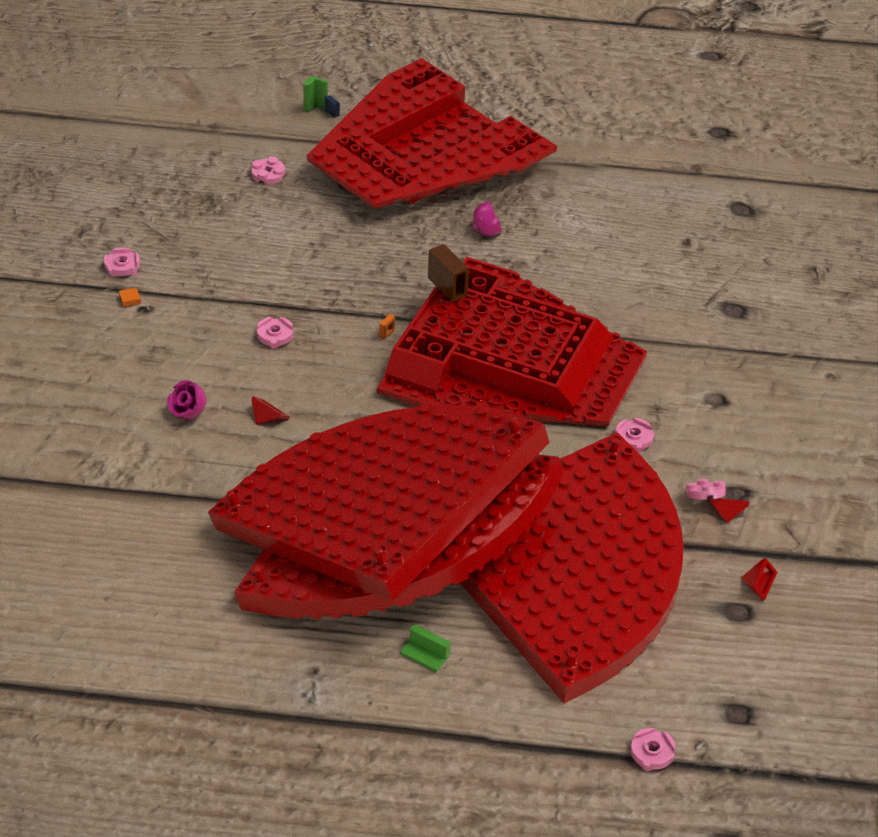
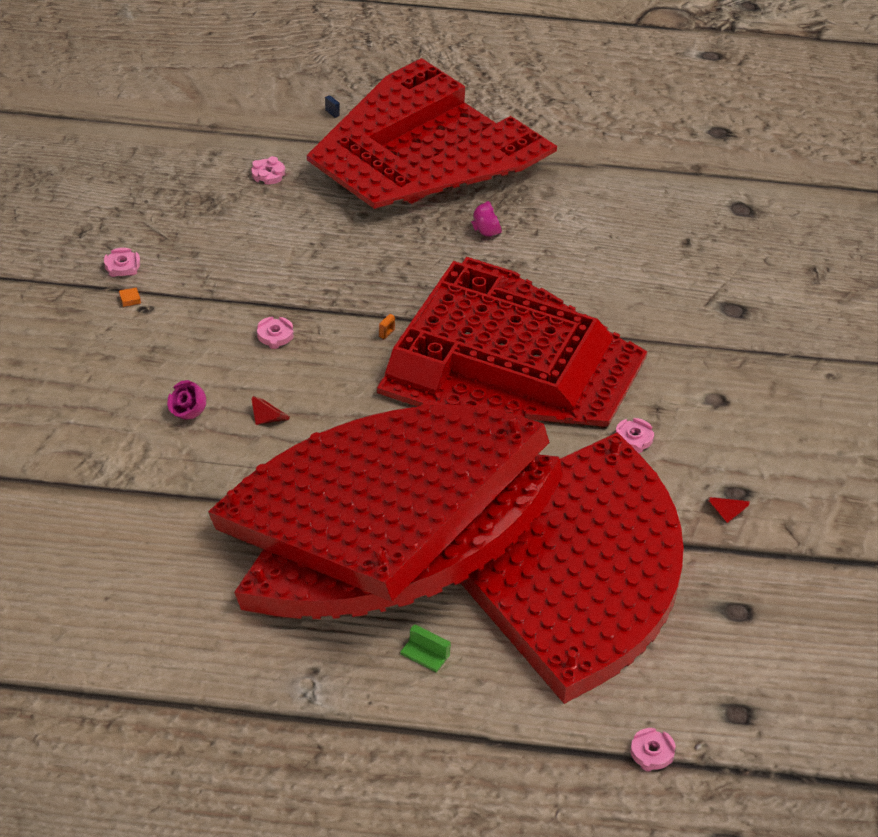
bright green panel [303,76,328,112] -> none
reddish brown brick [428,244,469,302] -> none
bright pink plate [686,479,726,499] -> none
red slope [741,558,778,601] -> none

